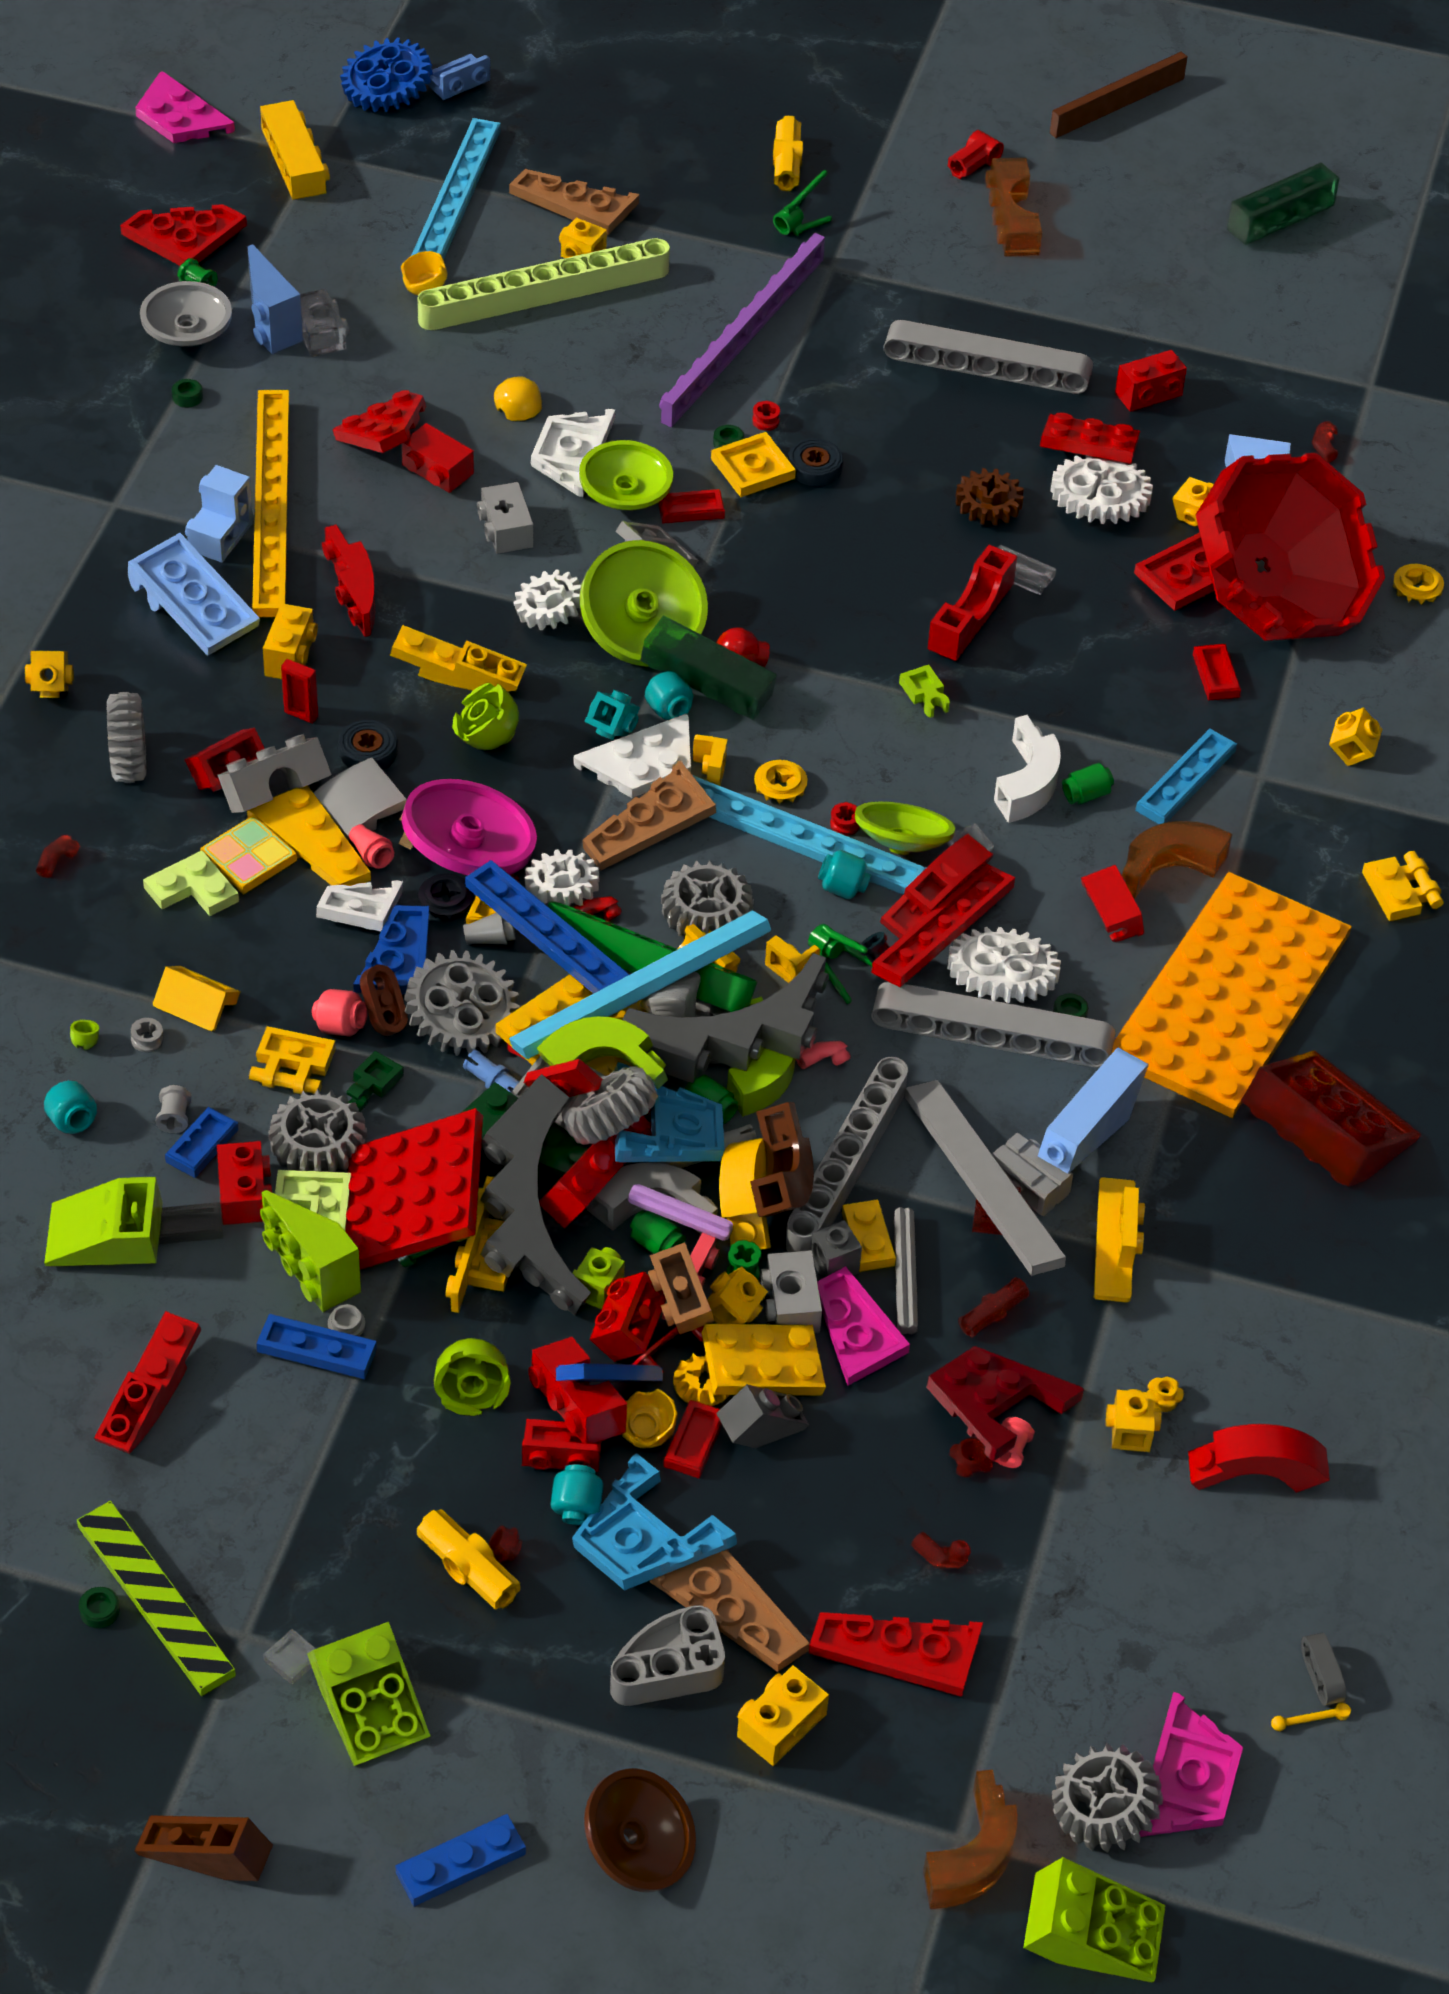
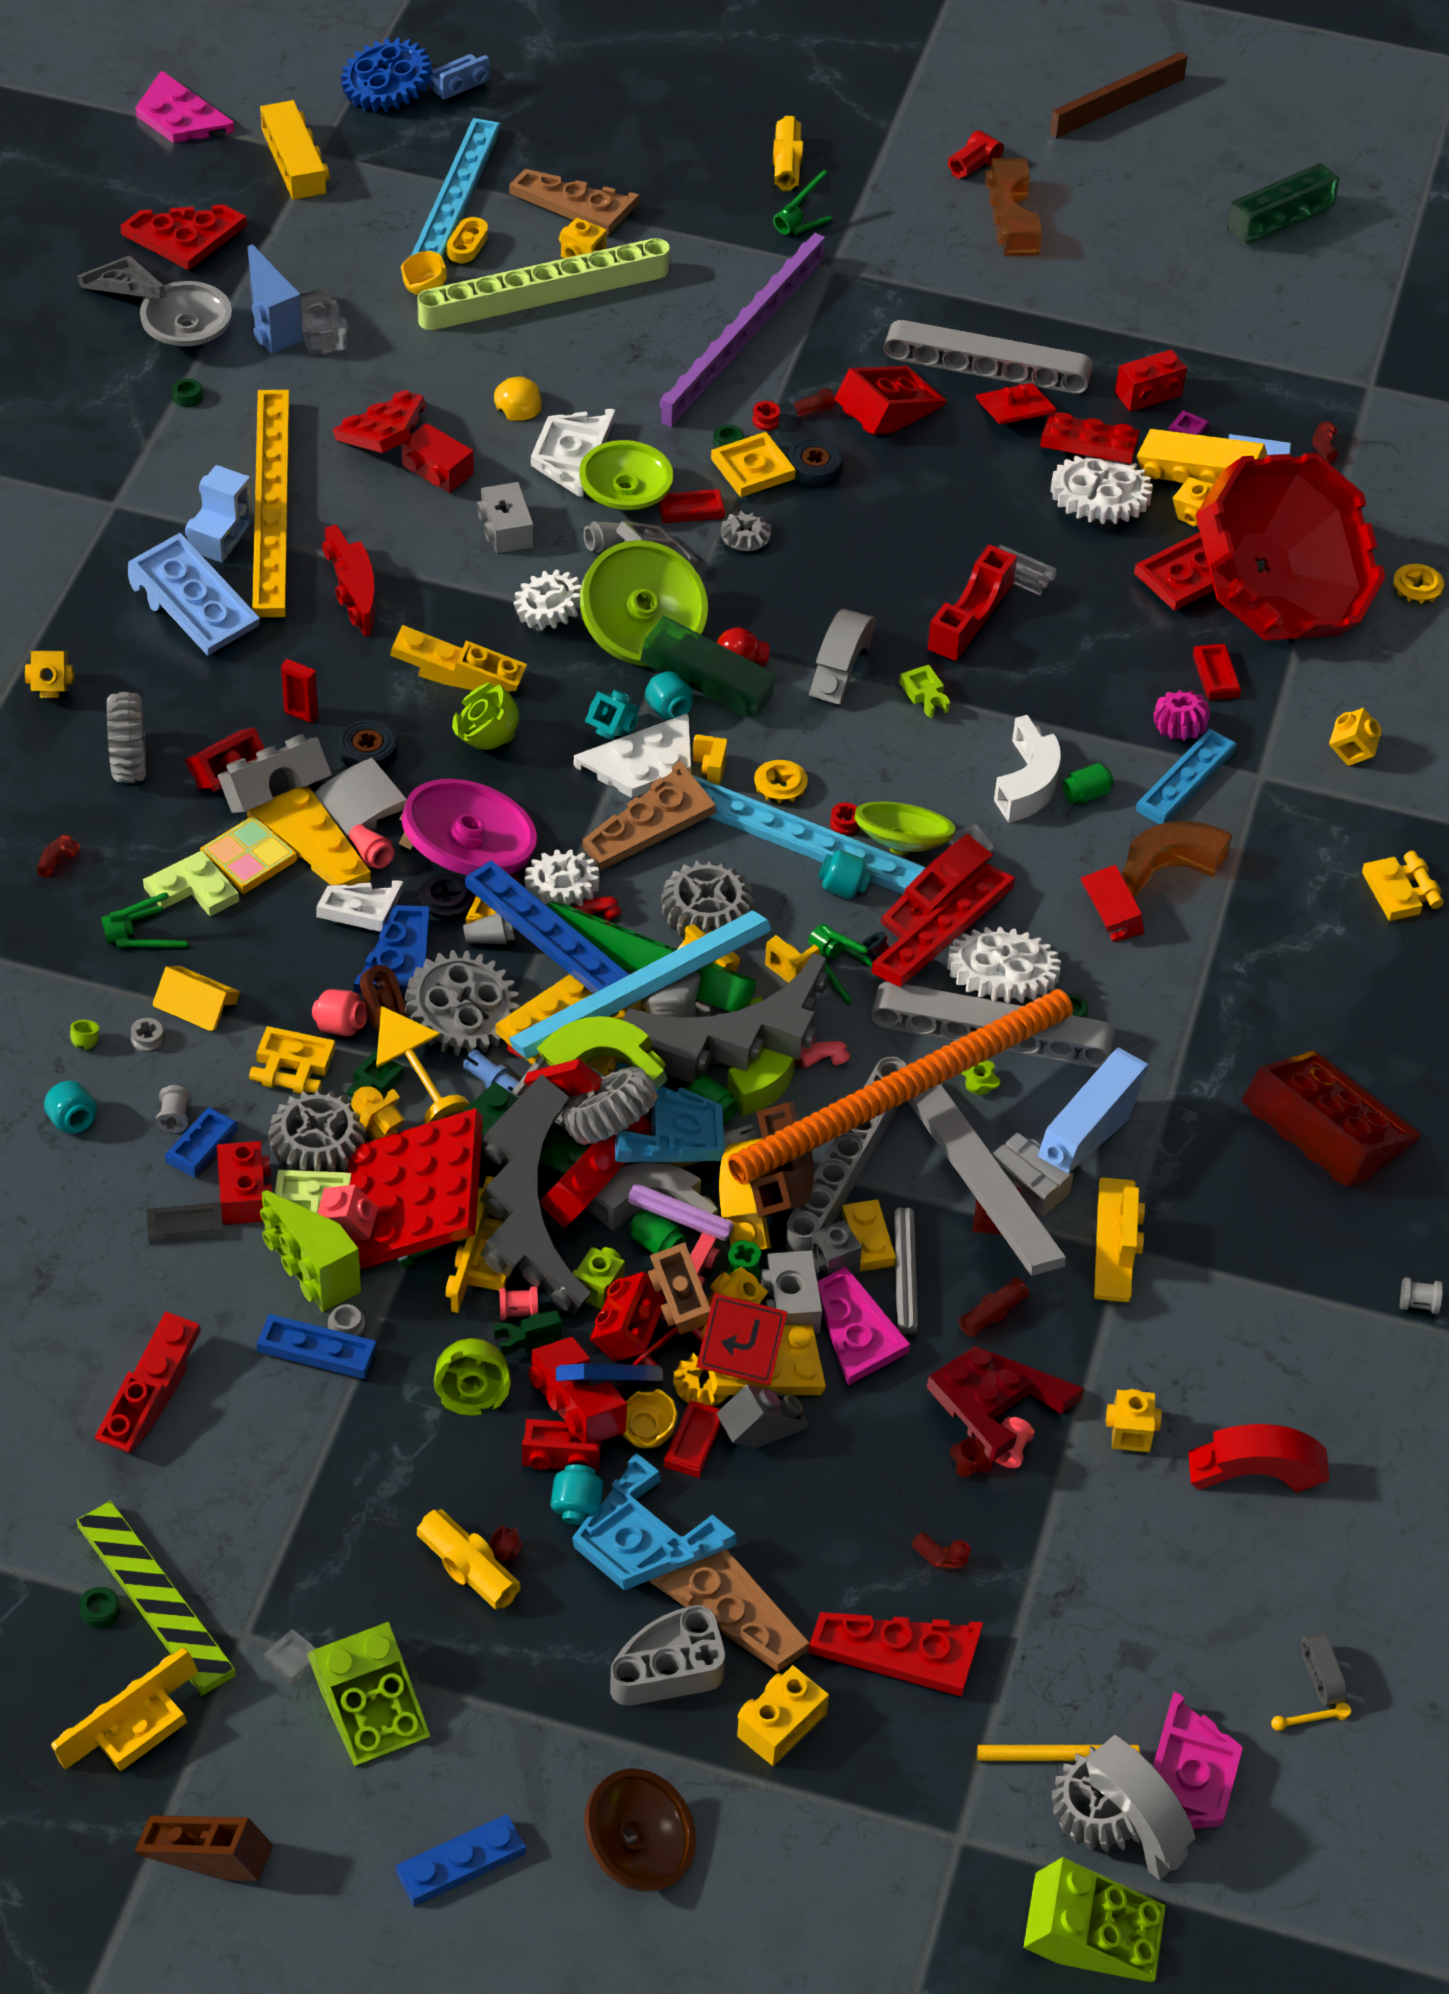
lime slope [44,1177,163,1266] -> none
green bush [177,258,218,287] -> none
yellow brick [263,603,318,679] -> none
clear orange arch [923,1769,1018,1909] -> none
reddish brown gear [956,468,1024,525] -> none
light orange plate [1112,871,1352,1119] -> none
yellow plate [1147,1377,1184,1412] -> none
none -> yellow bracket [51,1647,198,1771]
none -> dark grey wing [77,255,167,299]
none -> green plant [101,892,189,949]
none -> coral brick [318,1184,378,1241]
none -> yellow hips [351,1087,405,1140]
none -> yellow piece [376,1006,470,1124]
none -> yellow plate [447,217,488,264]
none -> dark green plate [493,1310,562,1355]
none -> coral bush [499,1286,538,1321]
none -> light grey cone [584,521,625,553]
none -> red piece [696,1293,788,1386]
none -> light grey gear [721,511,771,551]
none -> orange piece [728,989,1073,1185]
none -> clear red arm [794,388,836,417]
none -> light grey arch [808,609,878,706]
none -> red slope [834,366,947,435]
none -> lime plate [961,1060,1000,1095]
none -> red piece [976,383,1056,425]
none -> yellow bar [977,1745,1140,1761]
none -> light grey arch [1086,1735,1196,1880]
none -> yellow brick [1137,429,1268,484]
none -> dark pink gear [1154,690,1210,741]
none -> magenta tile [1168,410,1210,436]
none -> light grey bush [1400,1278,1442,1314]

